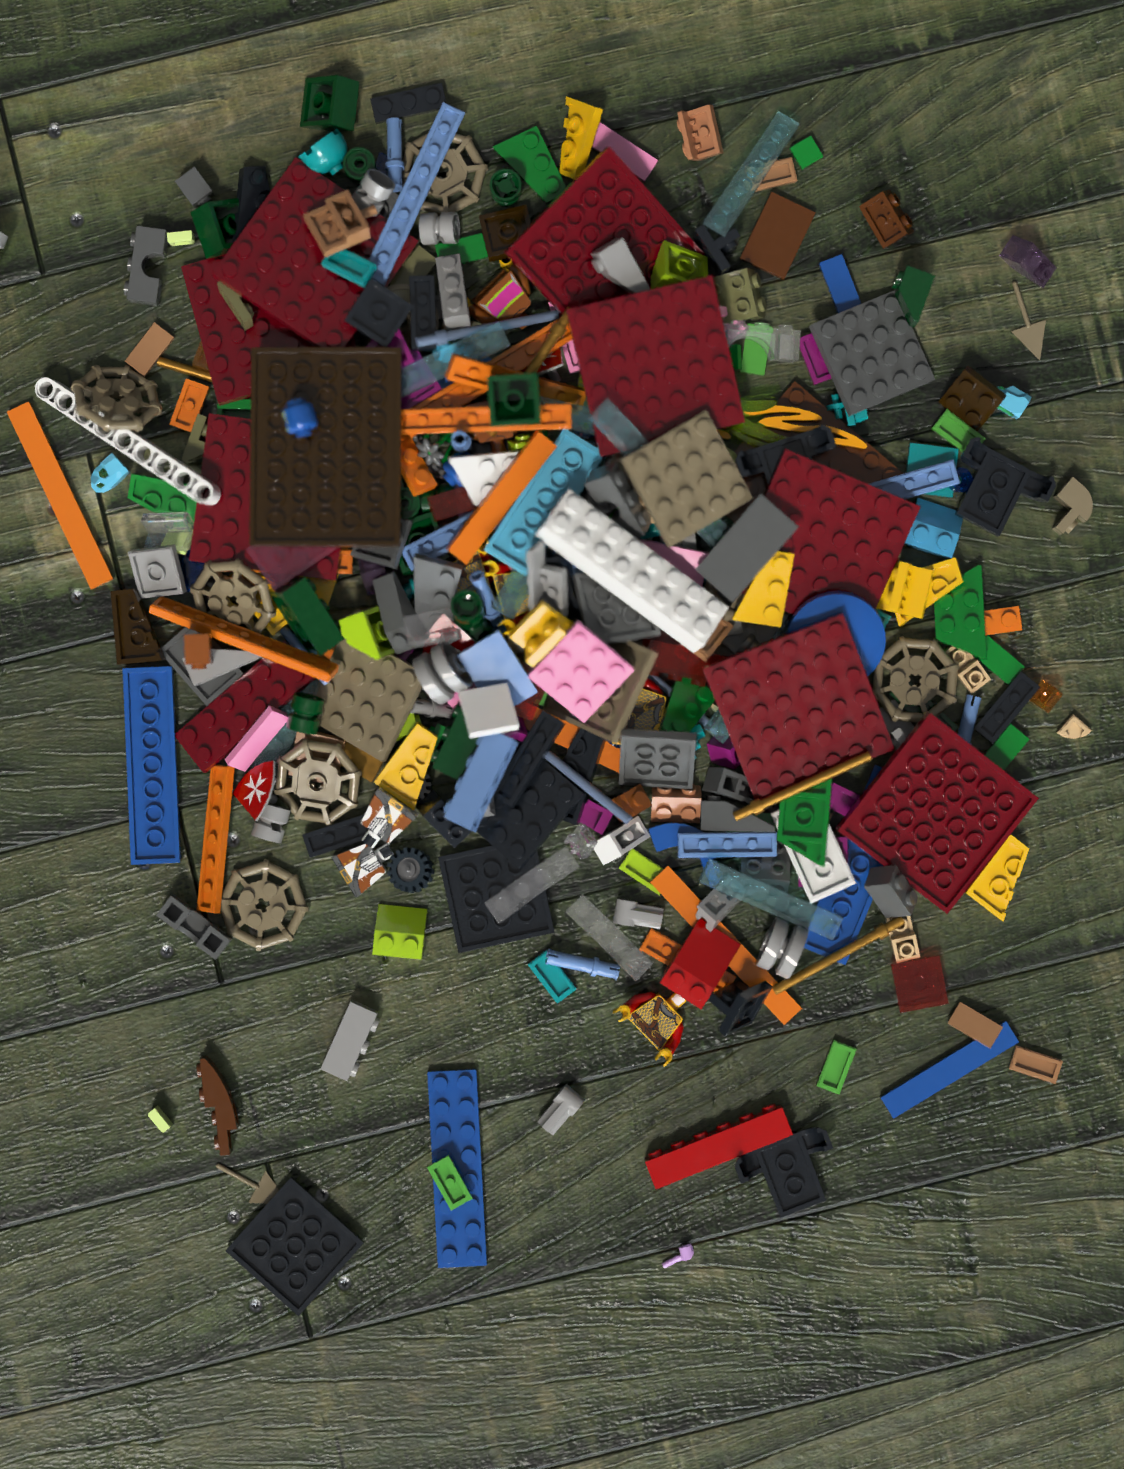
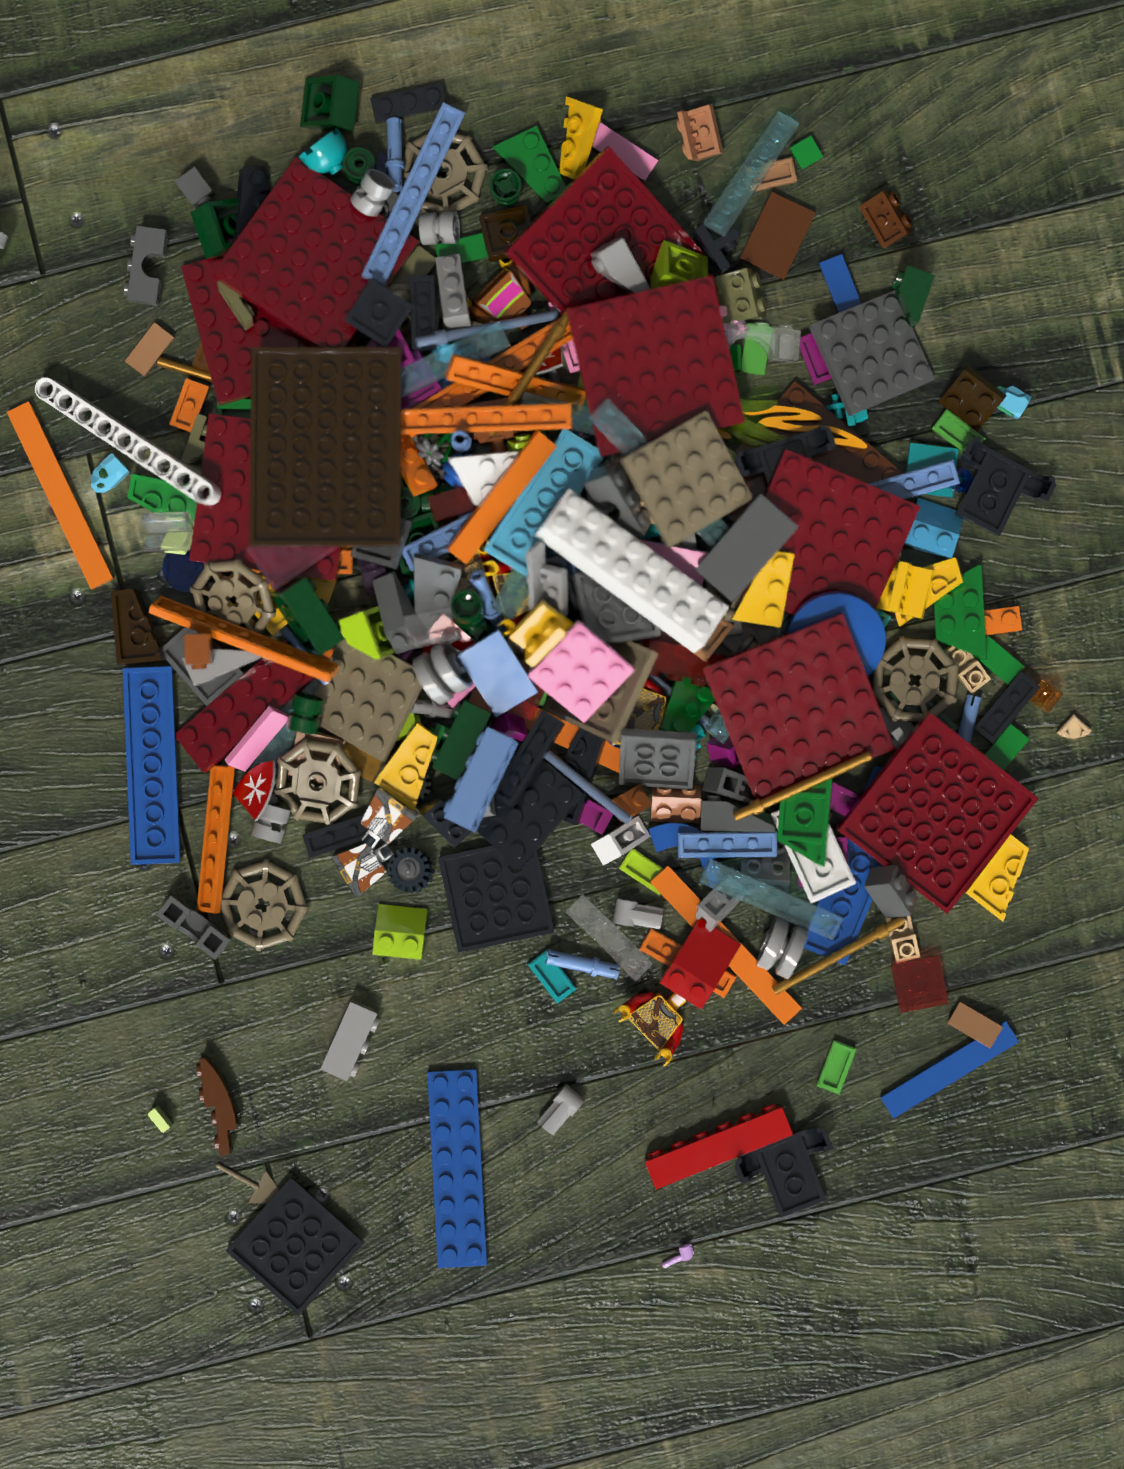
dark tan plate [71,365,163,432] -> none
light grey tile [128,544,187,599] -> none
yellowish green tile [167,230,195,246] -> none
blue head [282,399,318,438] -> none
medium nougat plate [304,190,377,257] -> none
teal tile [321,249,377,288] -> none
bright green plate [427,1154,473,1210] -> none
white tile [458,683,519,738] -> none
clear arch [485,845,580,923] -> none
dark green slope [487,373,541,427] -> none
clear tile [564,824,598,860] -> none
black bracket [708,980,772,1036] -> none
clear purple slope [999,235,1056,288] -> none
medium nougat tile [1008,1045,1063,1084] -> none
dark tan piece [1011,281,1046,360] -> none
dark tan brick [1052,477,1093,535] -> none

